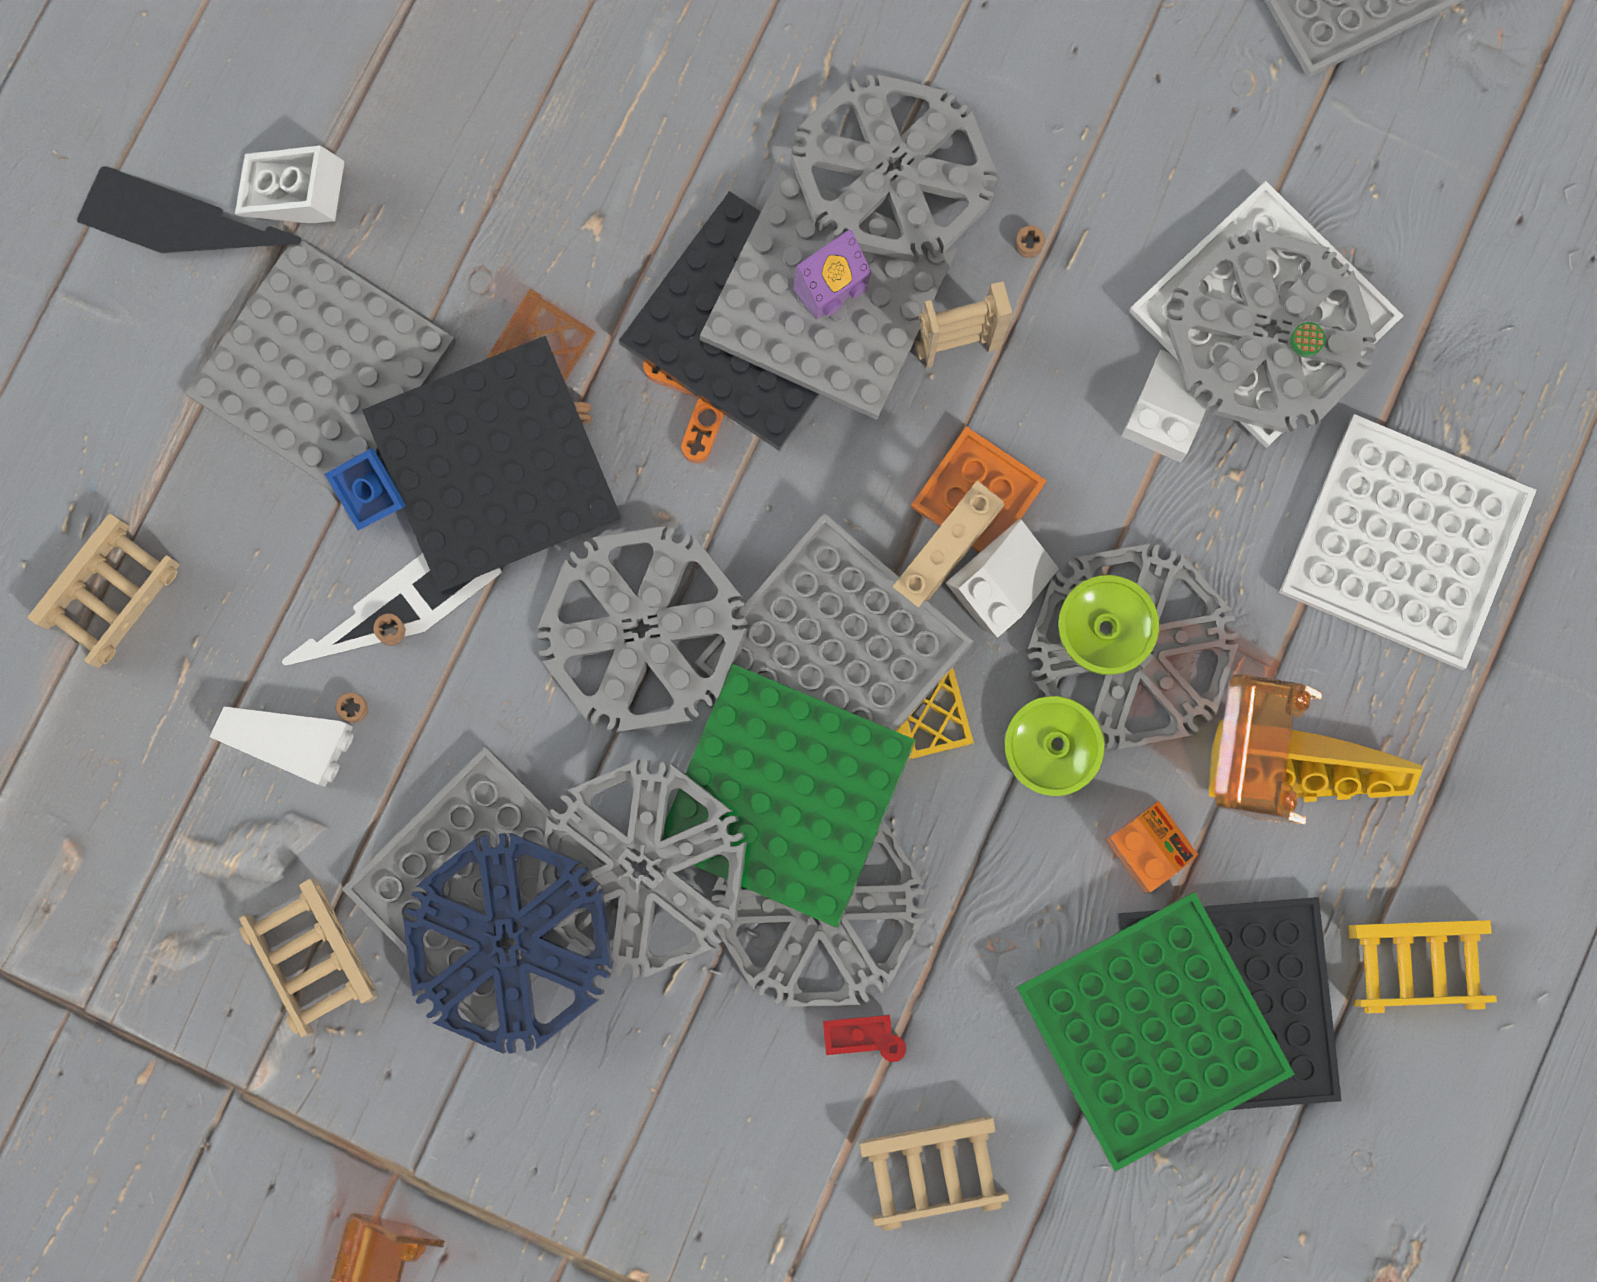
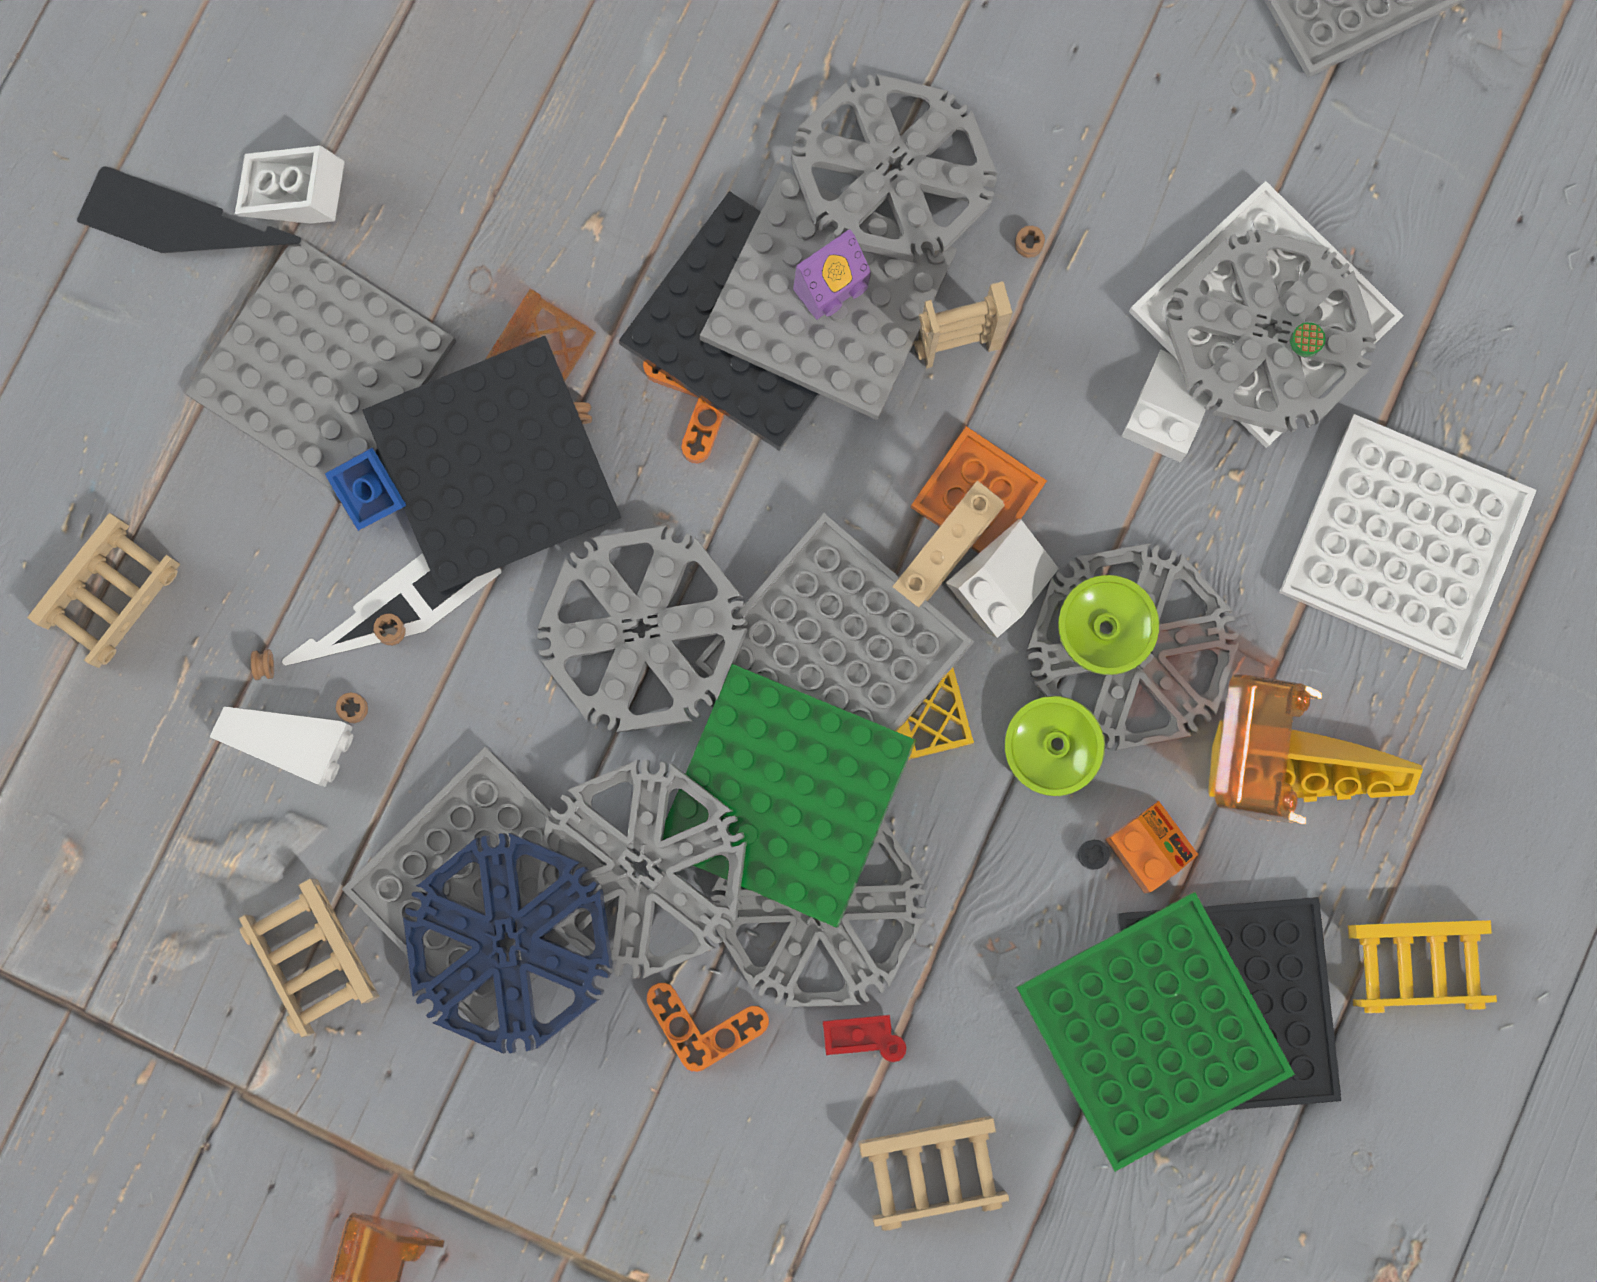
none -> medium nougat bush [251,649,275,680]
none -> orange beam [647,982,769,1072]
none -> black bush [1078,839,1110,870]

